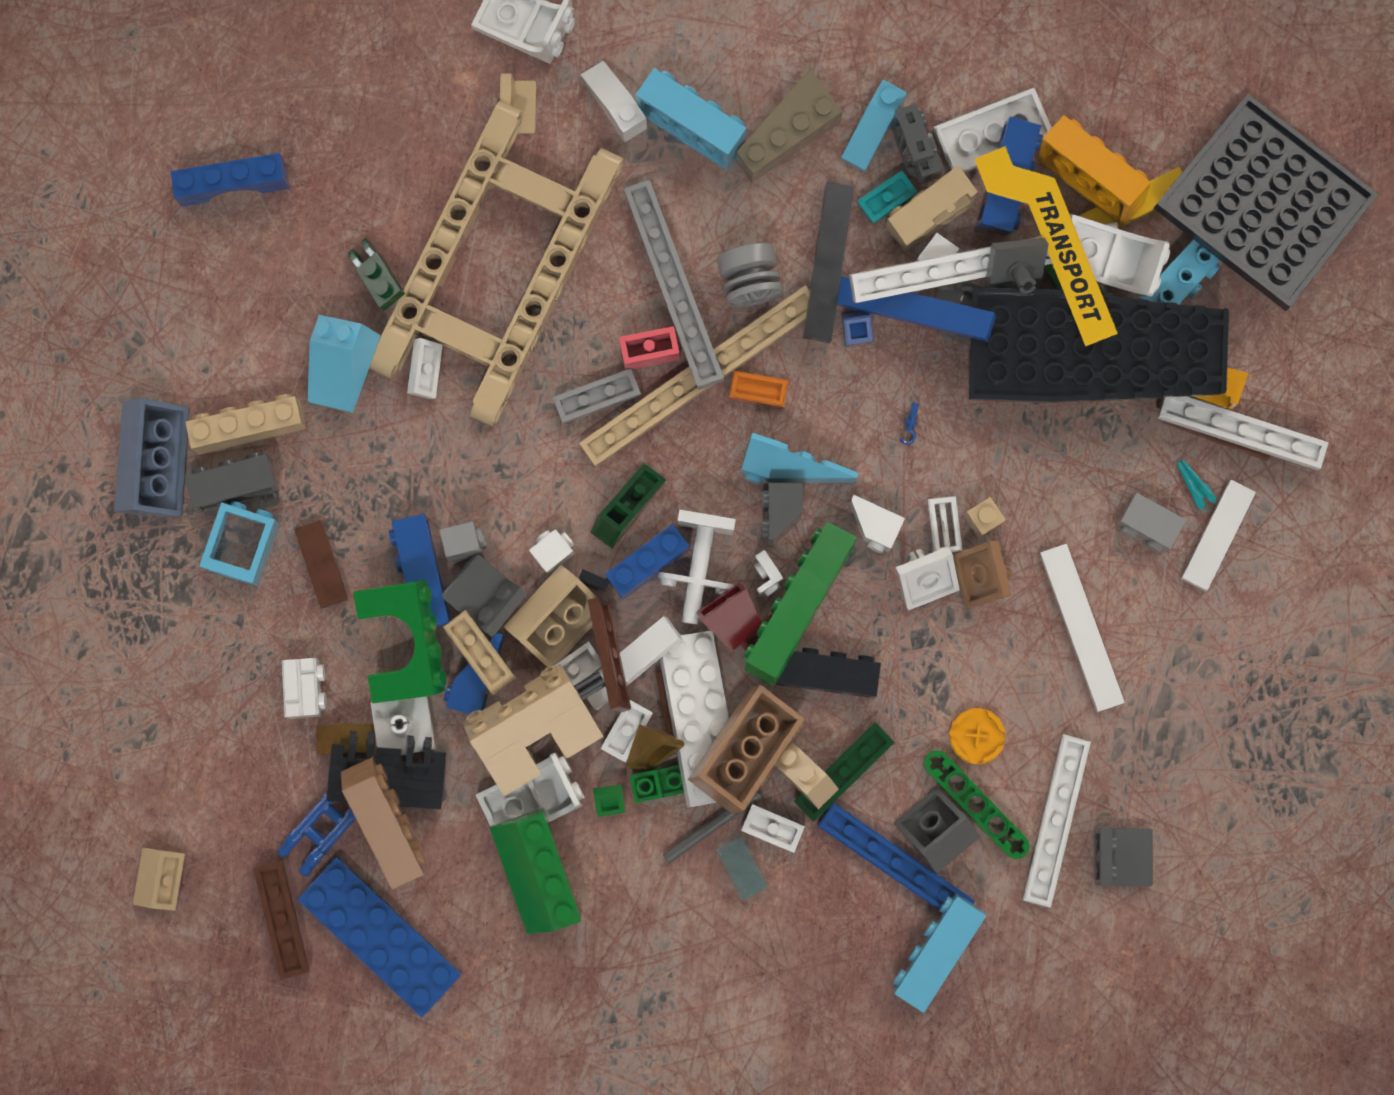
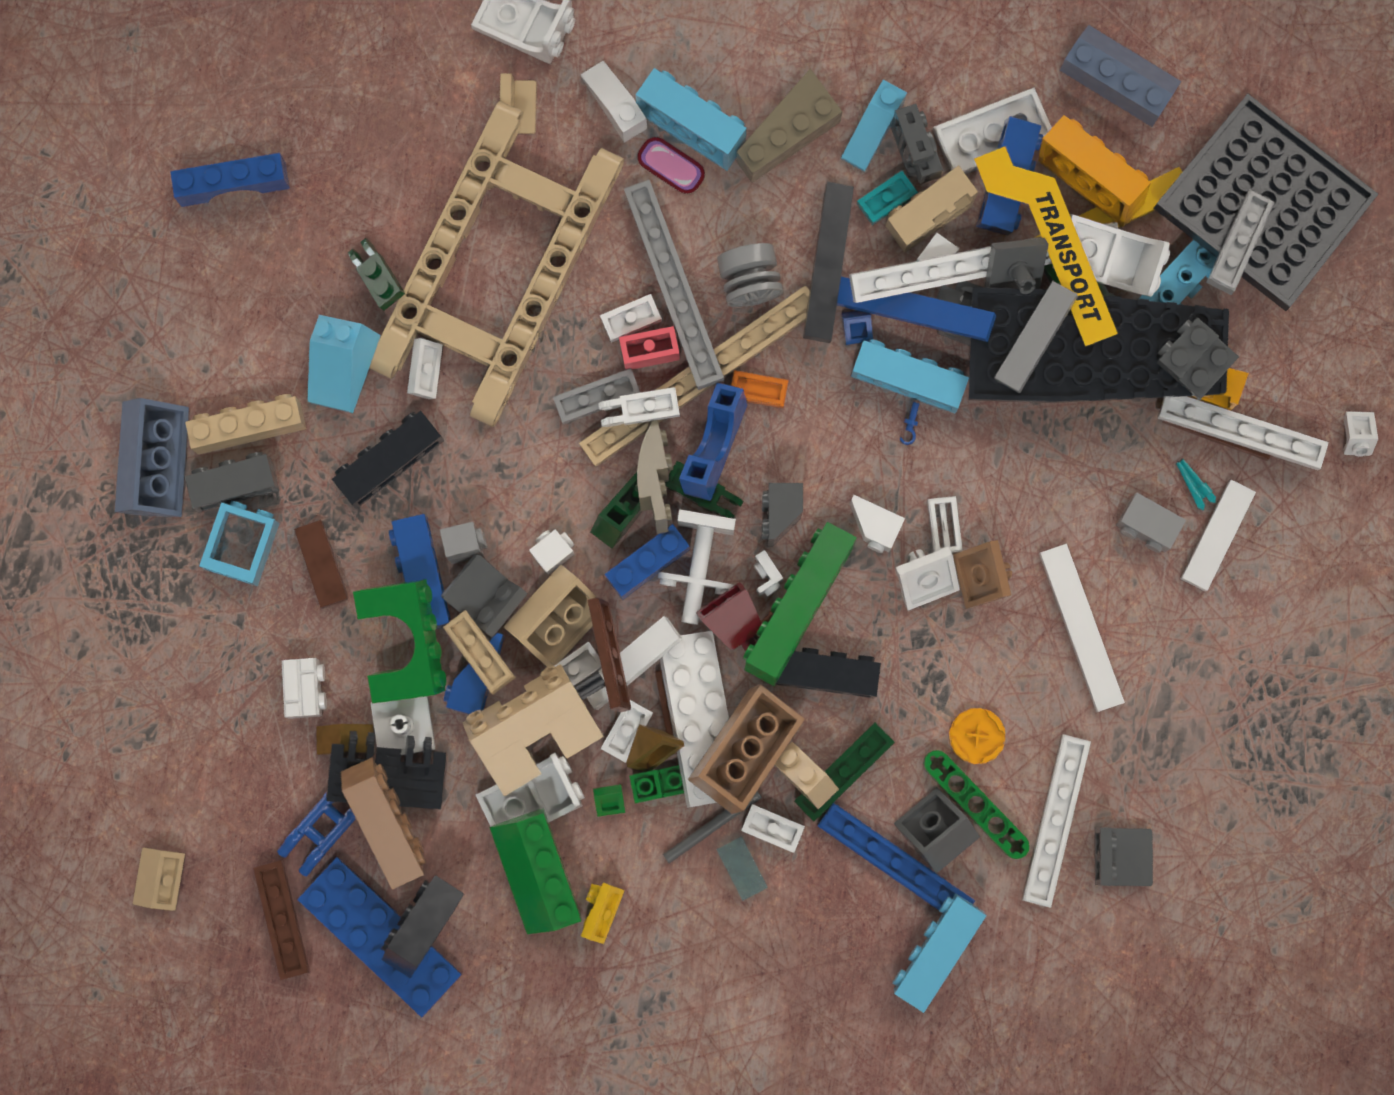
black tile [579,569,609,593] -> none
medium azure wedge [741,433,858,484] -> none
tan brick [963,497,1006,540] -> none
none -> black brick [332,410,444,509]
none -> black brick [381,875,464,979]
none -> yellow hinge [581,882,625,944]
none -> white hinge [598,387,680,427]
none -> white plate [600,294,662,343]
none -> sticker [637,137,705,194]
none -> dark tan slope [637,420,673,534]
none -> dark green hinge [665,461,744,519]
none -> blue arch [679,383,748,501]
none -> medium azure brick [851,339,969,414]
none -> light grey tile [995,281,1078,393]
none -> sand blue slope [1060,25,1182,127]
none -> dark grey plate [1157,317,1239,400]
none -> light grey tile [1206,190,1275,295]
none -> white bracket [1344,412,1378,457]

